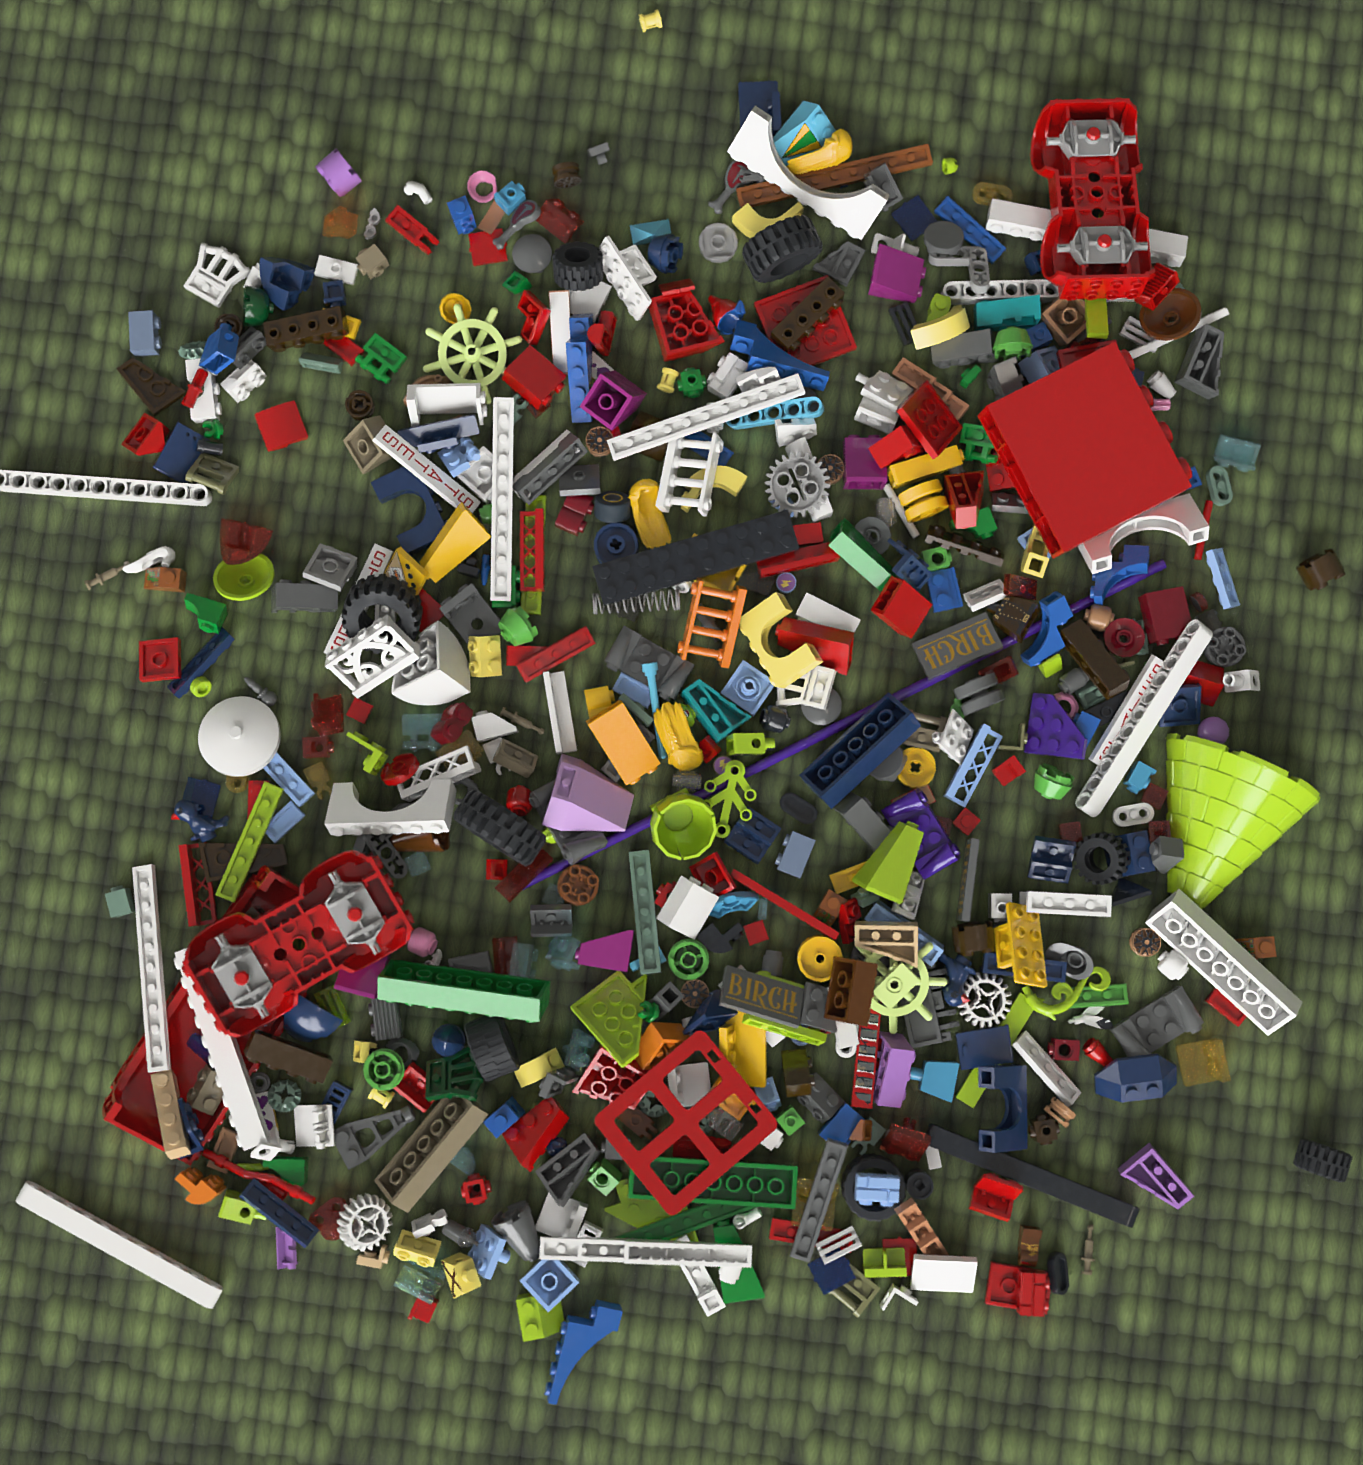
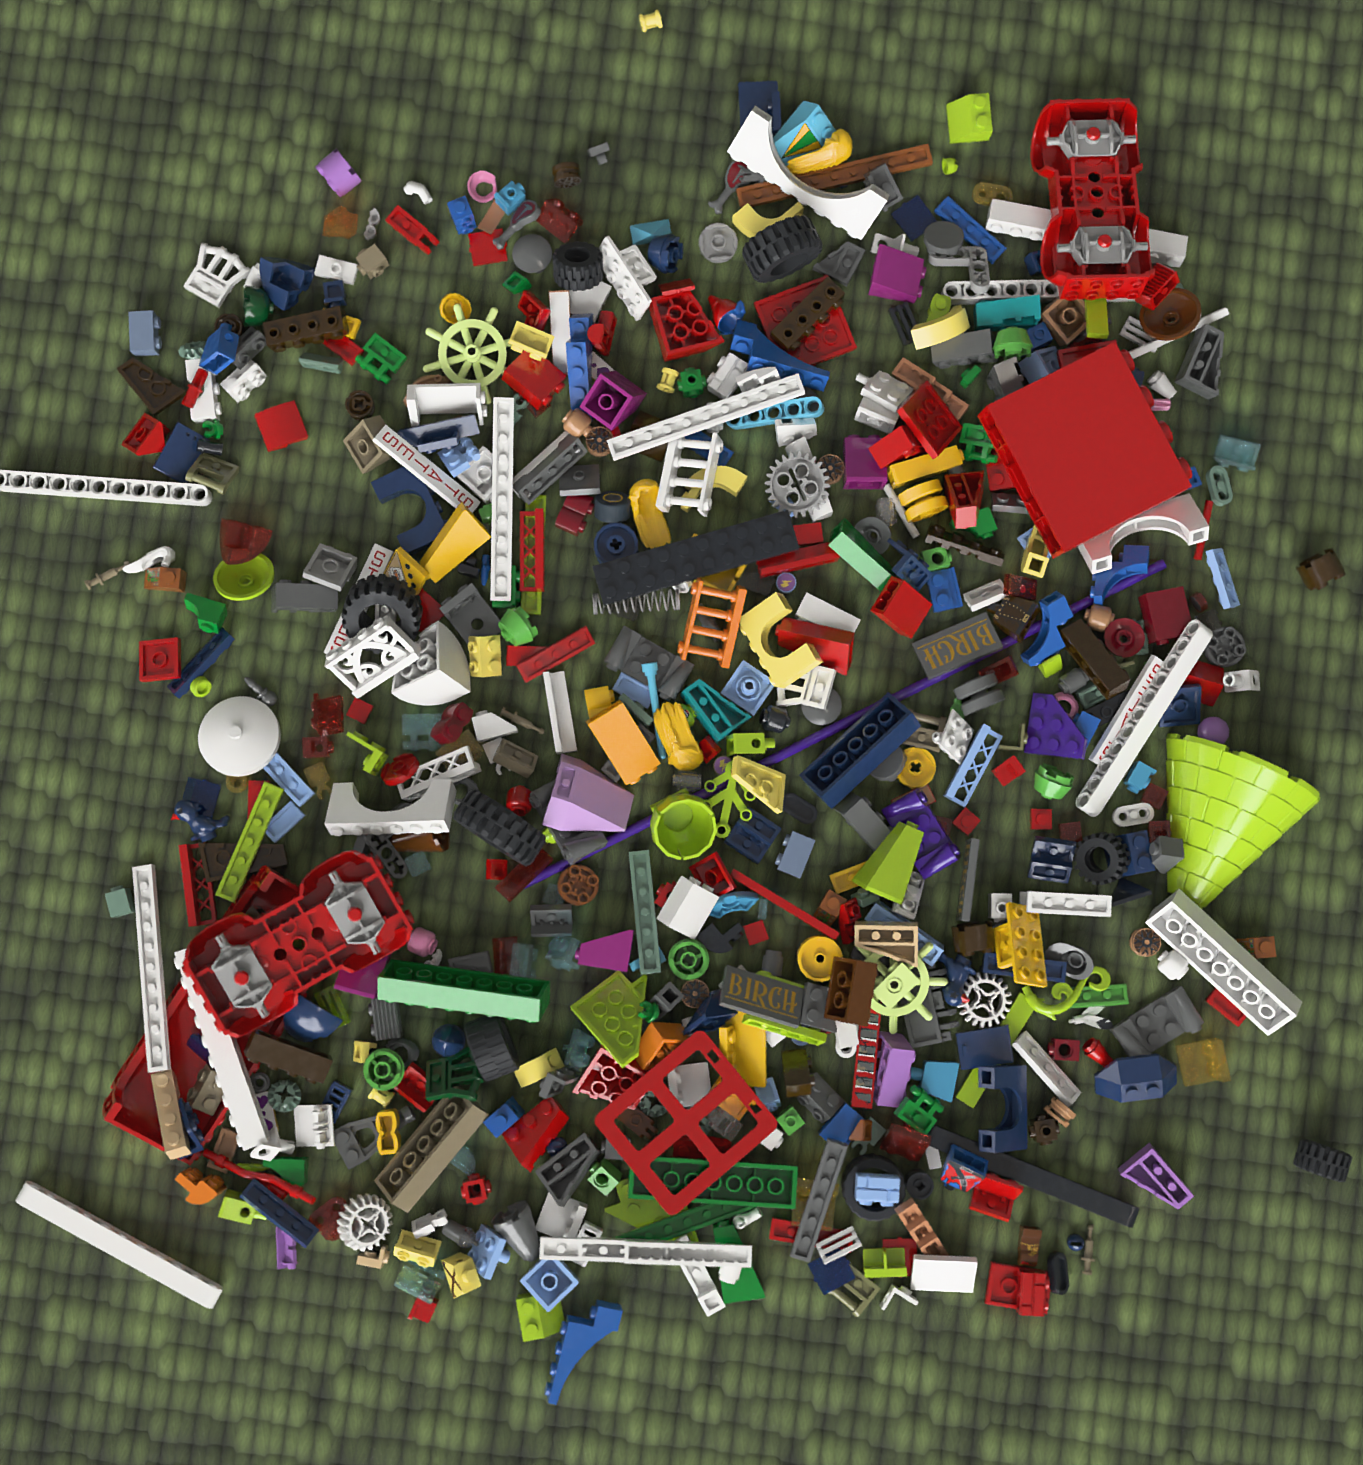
none -> yellow brick [376,1109,401,1155]
none -> light yellow bracket [508,321,554,361]
none -> medium nougat head [562,408,593,438]
none -> light yellow wing [731,755,786,814]
none -> green plate [894,1085,944,1136]
none -> torso [940,1144,989,1192]
none -> lime slope [946,93,993,144]
none -> red plate [1030,809,1052,830]
none -> dark blue hinge [1066,1233,1084,1251]

